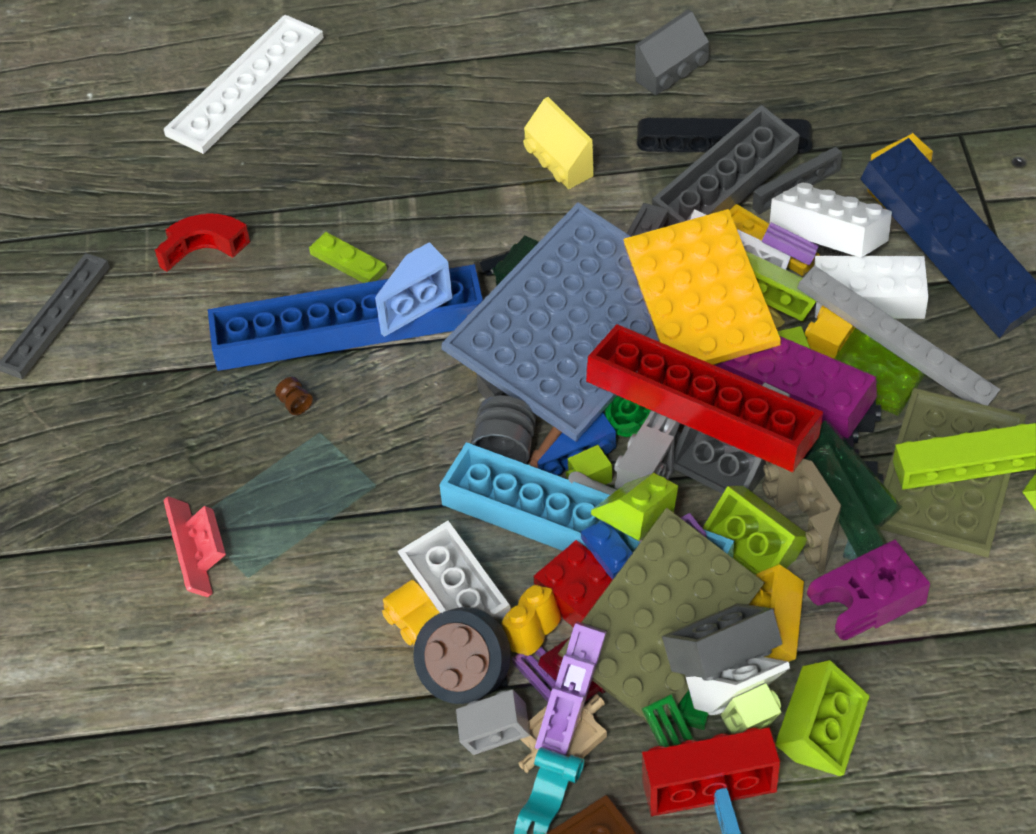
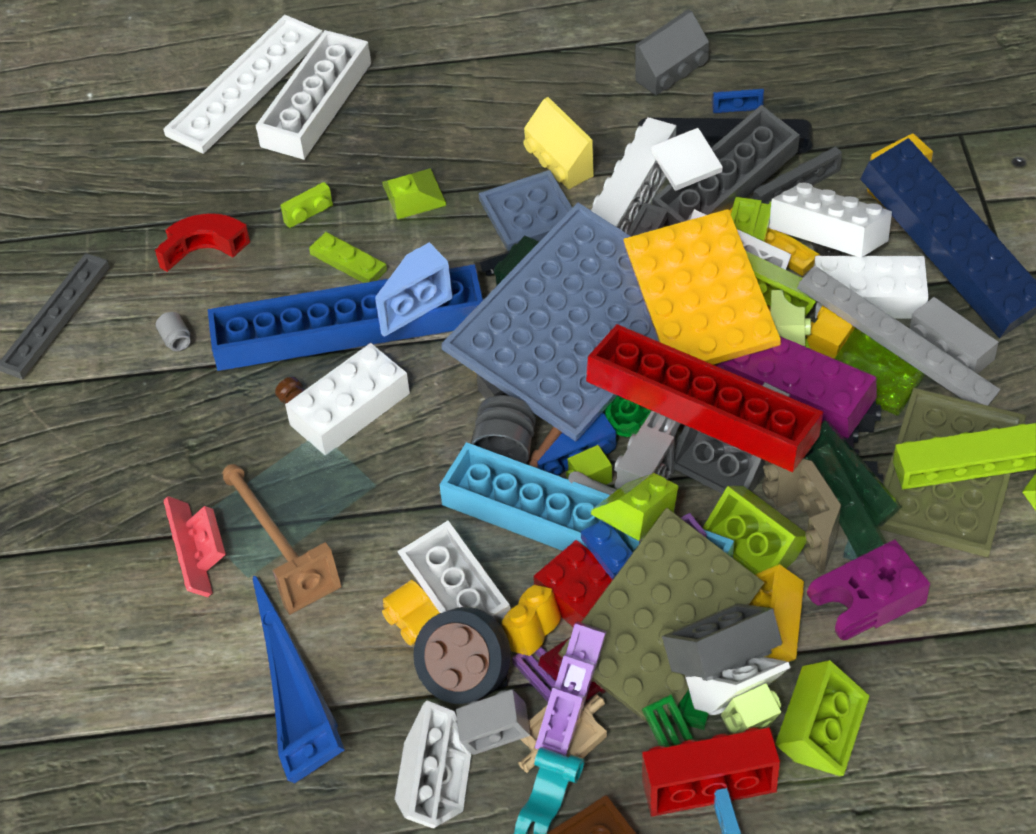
medium lavender tile [762,222,819,265] -> none
none -> light grey brick [156,312,190,351]
none -> medium nougat tile [223,464,342,615]
none -> blue plate [253,575,345,784]
none -> white brick [256,30,371,159]
none -> lime plate [280,182,333,228]
none -> white brick [285,343,410,456]
none -> lime slope [382,168,446,220]
none -> white wedge [395,701,471,828]
none -> sand blue plate [479,170,572,251]
none -> white brick [591,117,676,233]
none -> white tile [651,128,723,191]
none -> blue slope [711,89,764,113]
none -> lime plate [731,197,771,242]
none -> yellowish green arch [771,290,811,346]
none -> light grey brick [910,297,999,374]

